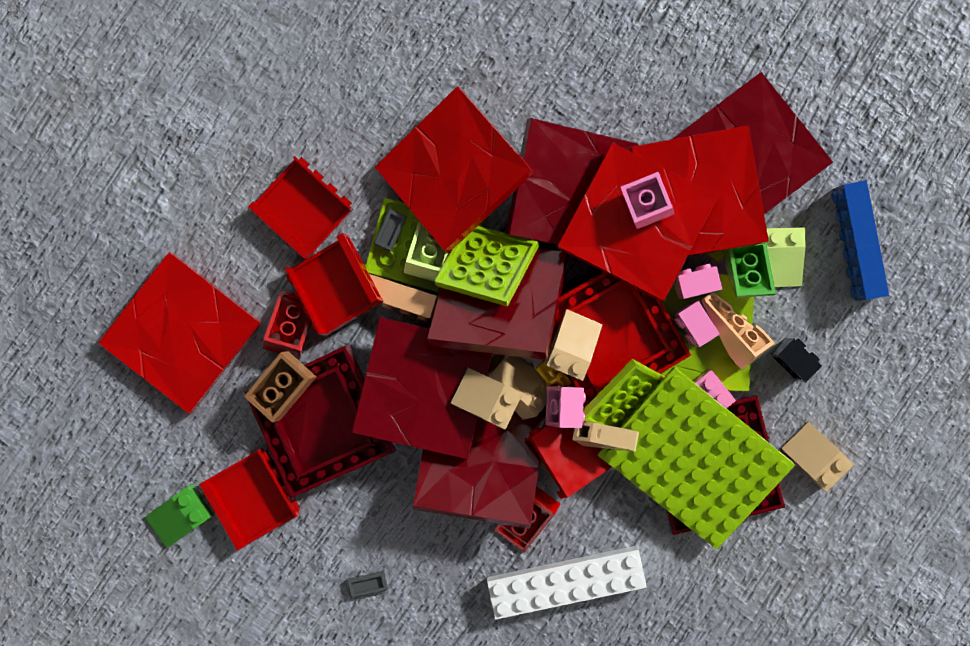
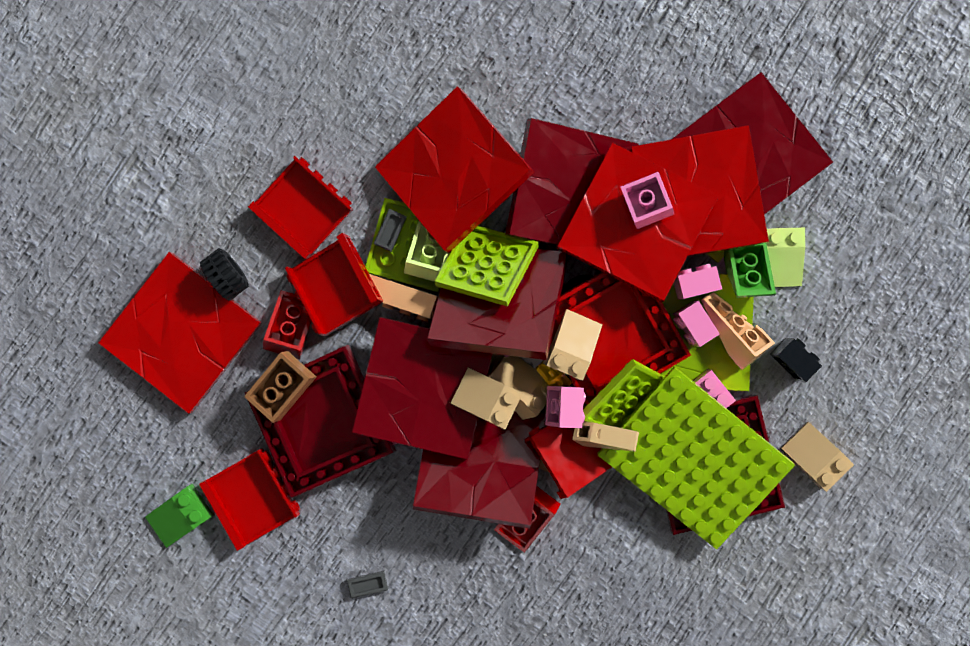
white brick [487,546,647,620] -> none
blue brick [832,180,890,301] -> none
none -> black tyre [200,248,249,301]

